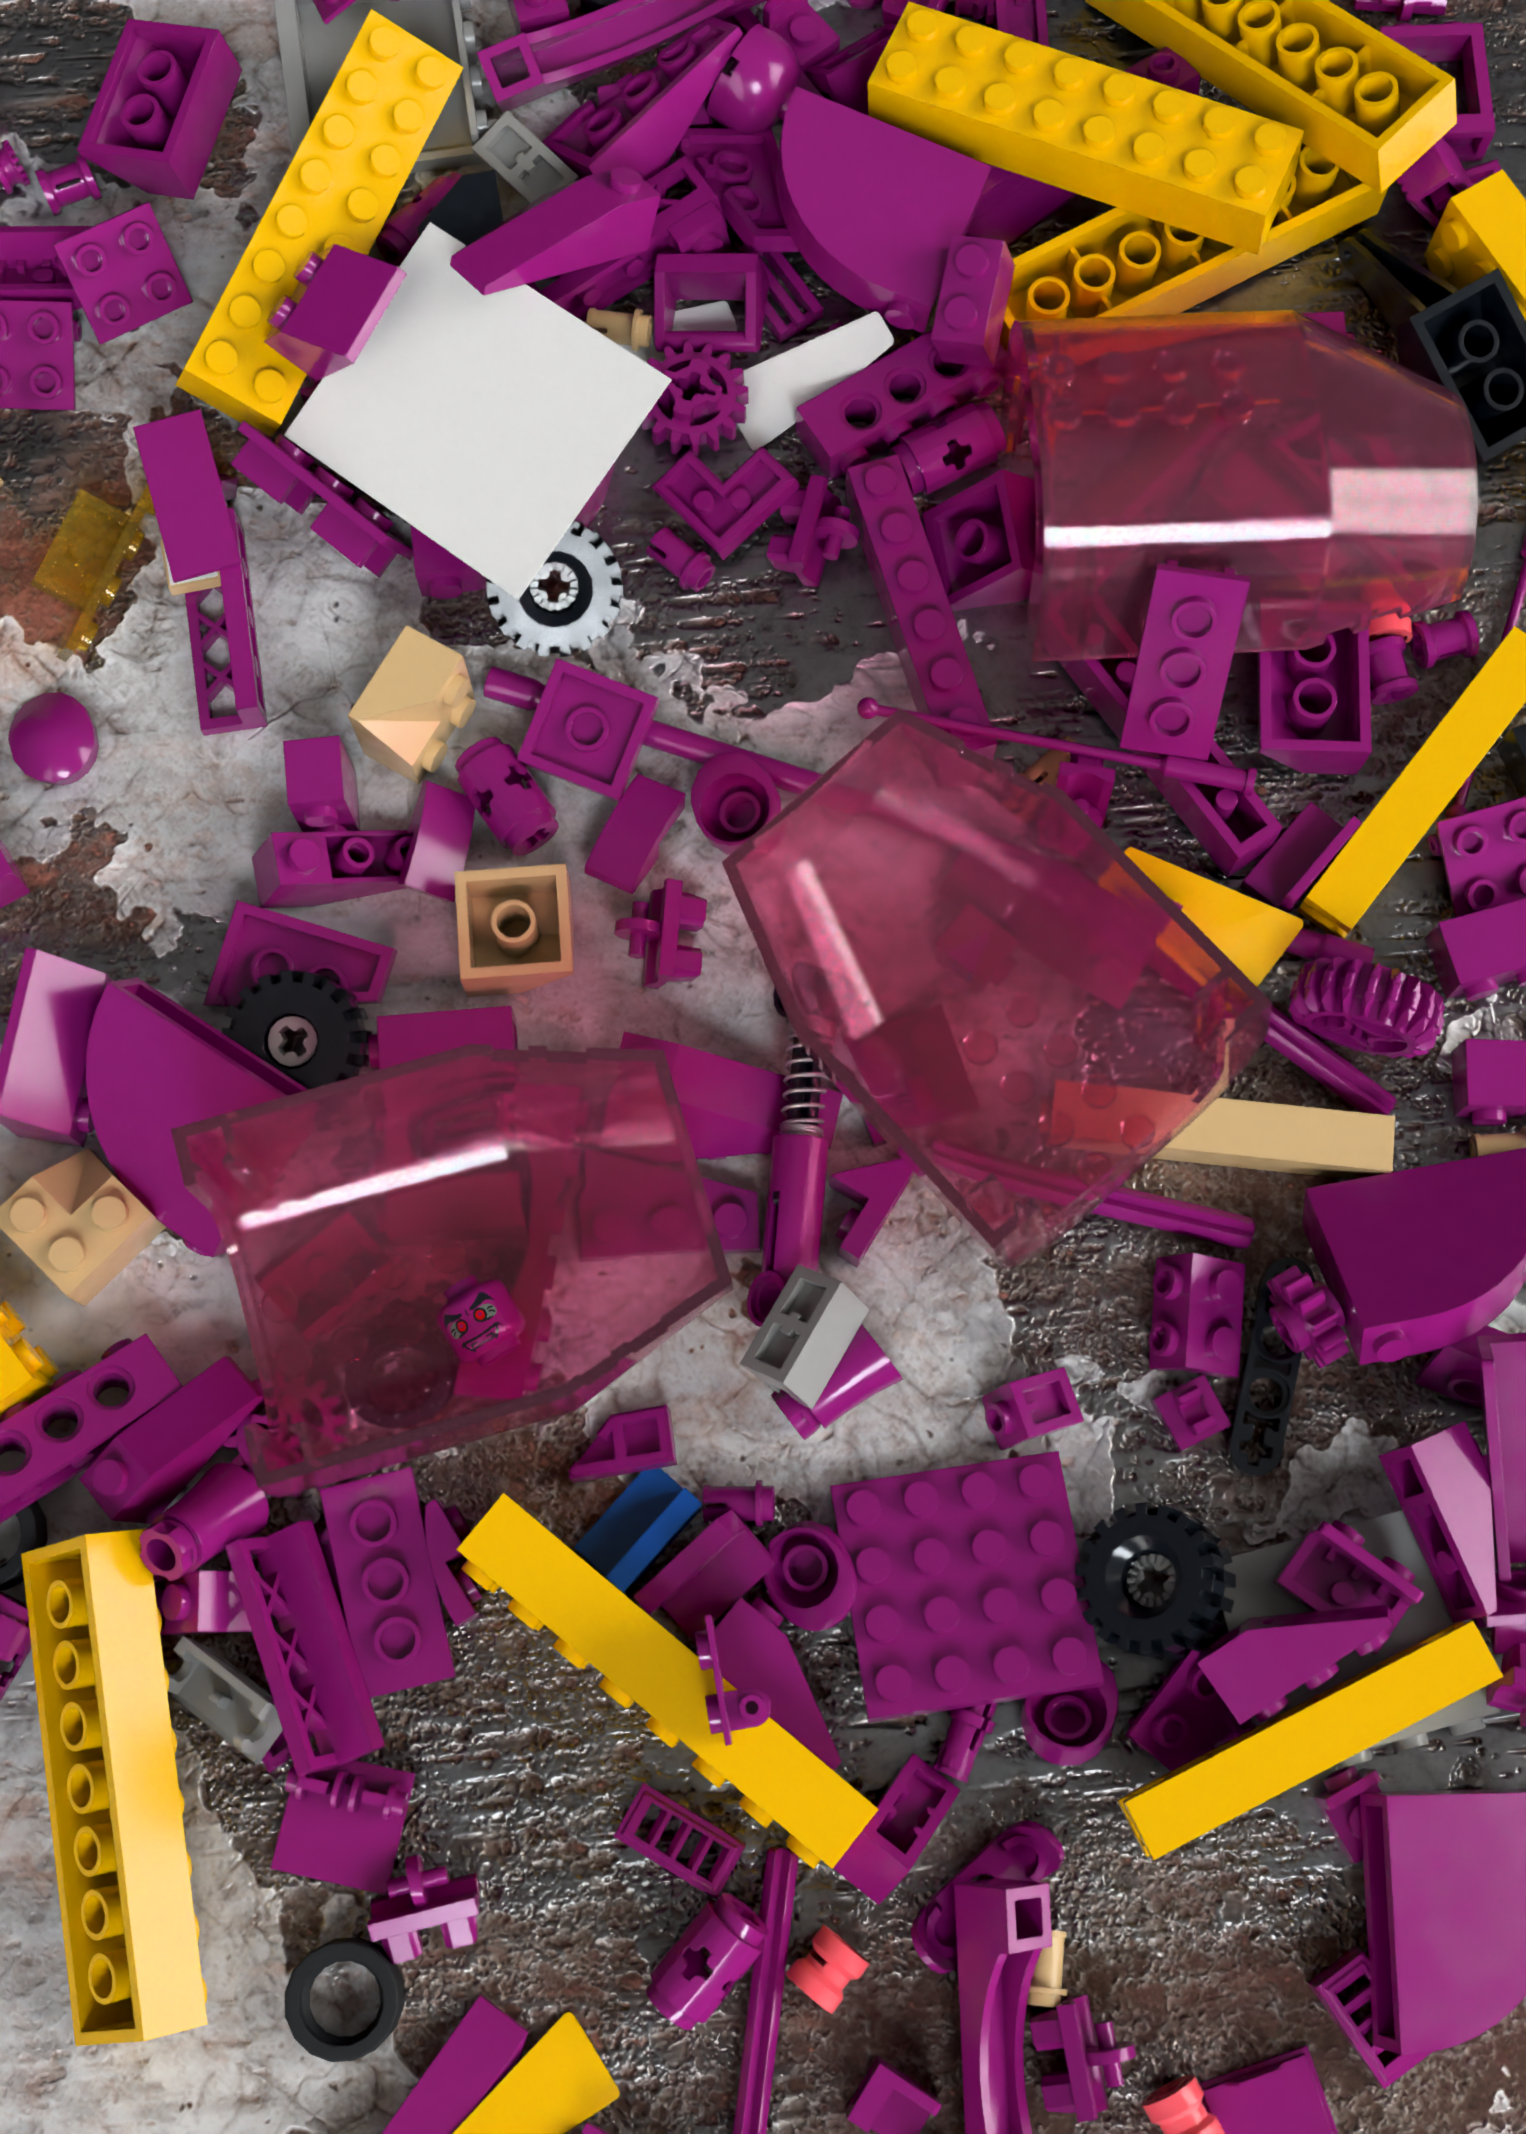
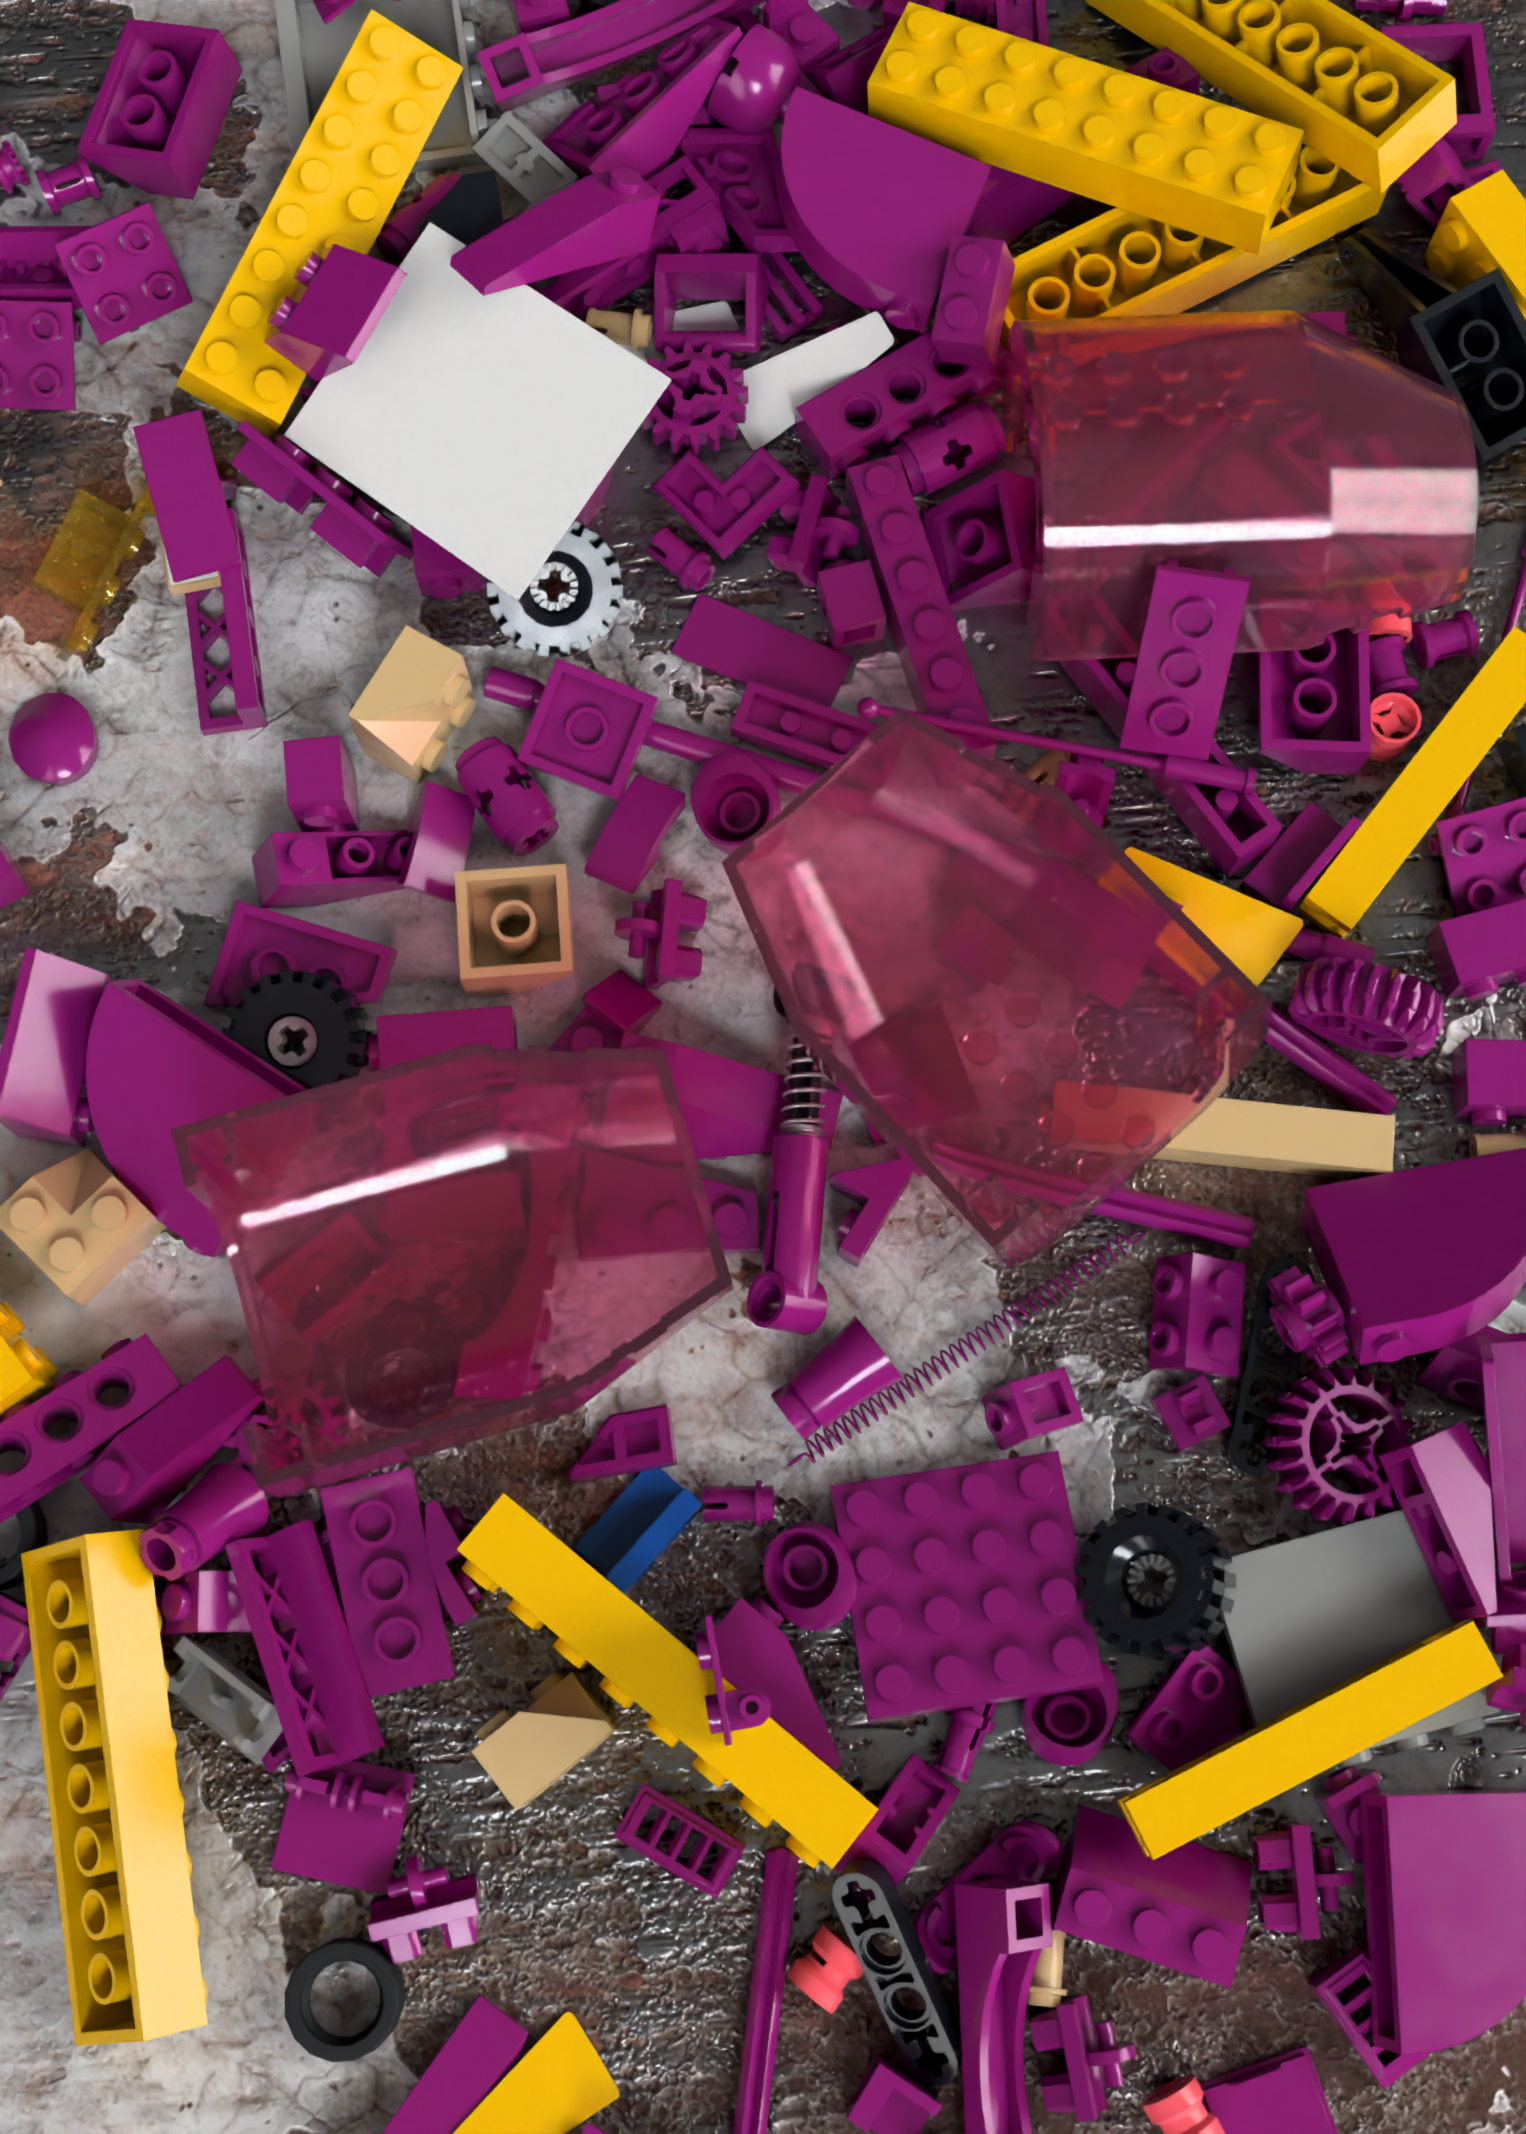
magenta head [436,1275,525,1368] -> none
magenta panel [633,1510,776,1639] -> none
magenta piece [645,1892,769,2030] -> none
light grey hinge [740,1264,870,1409] -> none
magenta slope [1197,1605,1393,1725] -> none
magenta bracket [1273,1520,1425,1655] -> none
none -> tan slope [471,1671,619,1811]
none -> magenta slope [549,969,663,1088]
none -> magenta piece [671,593,854,708]
none -> magenta plate [730,680,902,788]
none -> magenta piece [787,1230,1146,1467]
none -> magenta brick [816,559,887,650]
none -> black beam [832,1857,962,2086]
none -> magenta slope [1050,1804,1252,1988]
none -> magenta hips [1251,1822,1354,1940]
none -> magenta gear [1262,1365,1418,1524]
none -> coral wheel [1368,692,1422,763]

